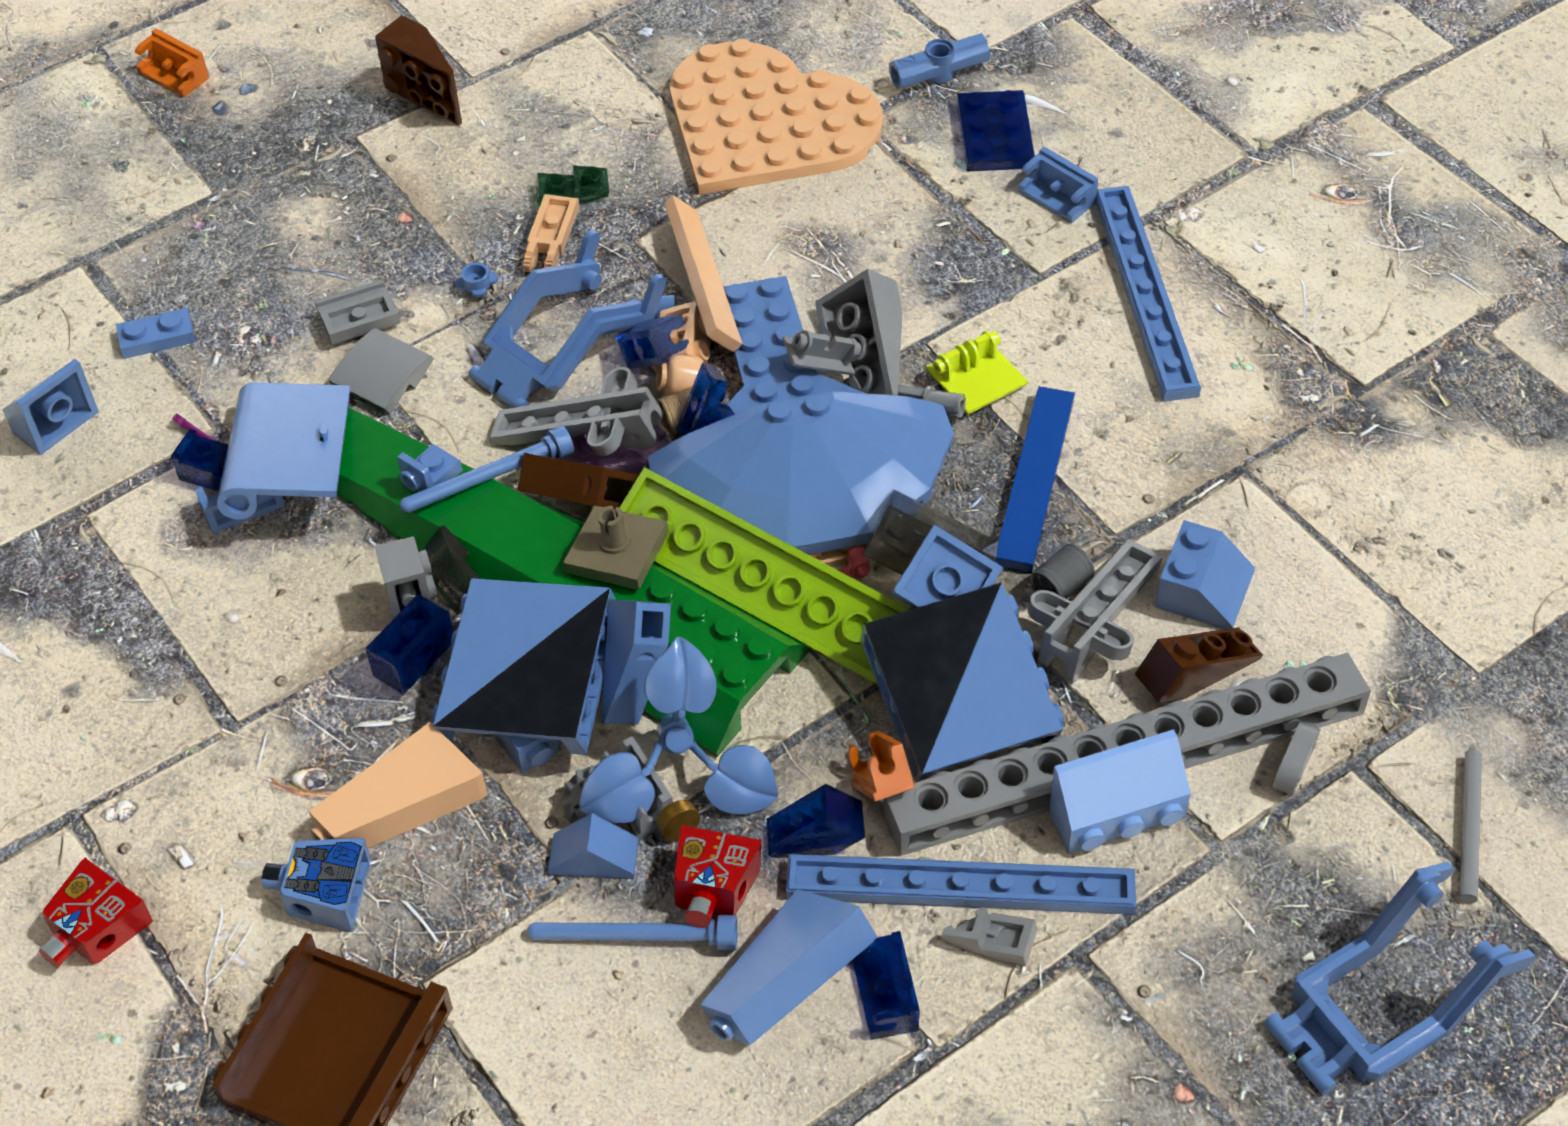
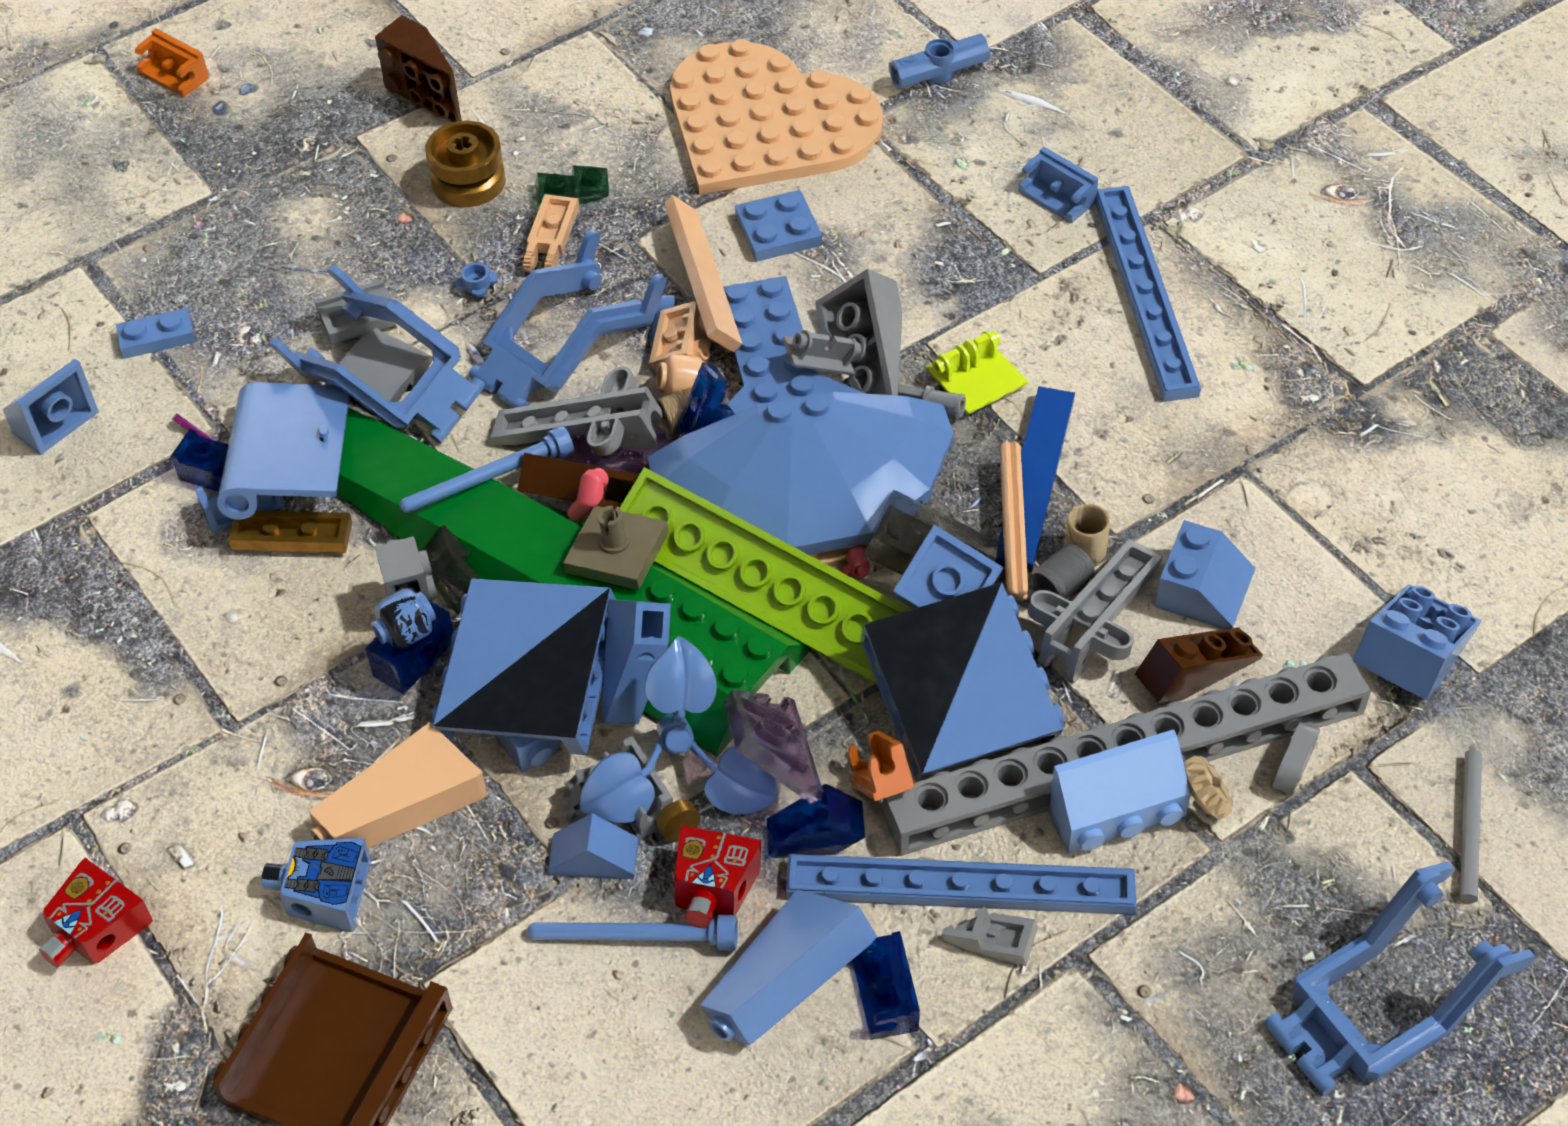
medium blue bracket [397,444,463,492] -> none
clear blue hinge [615,314,689,369] -> none
clear blue plate [957,90,1035,172] -> none
none -> pearl gold plate [228,511,352,553]
none -> medium blue piece [268,264,486,443]
none -> head [371,588,436,650]
none -> pearl gold wheel [425,120,506,208]
none -> coral arm [567,468,609,523]
none -> clear purple wing [724,689,824,805]
none -> medium blue plate [735,190,822,262]
none -> light nougat axle [1000,441,1028,602]
none -> tan piece [1064,504,1110,565]
none -> tan gear [1184,755,1233,820]
none -> medium blue slope [1352,584,1482,700]

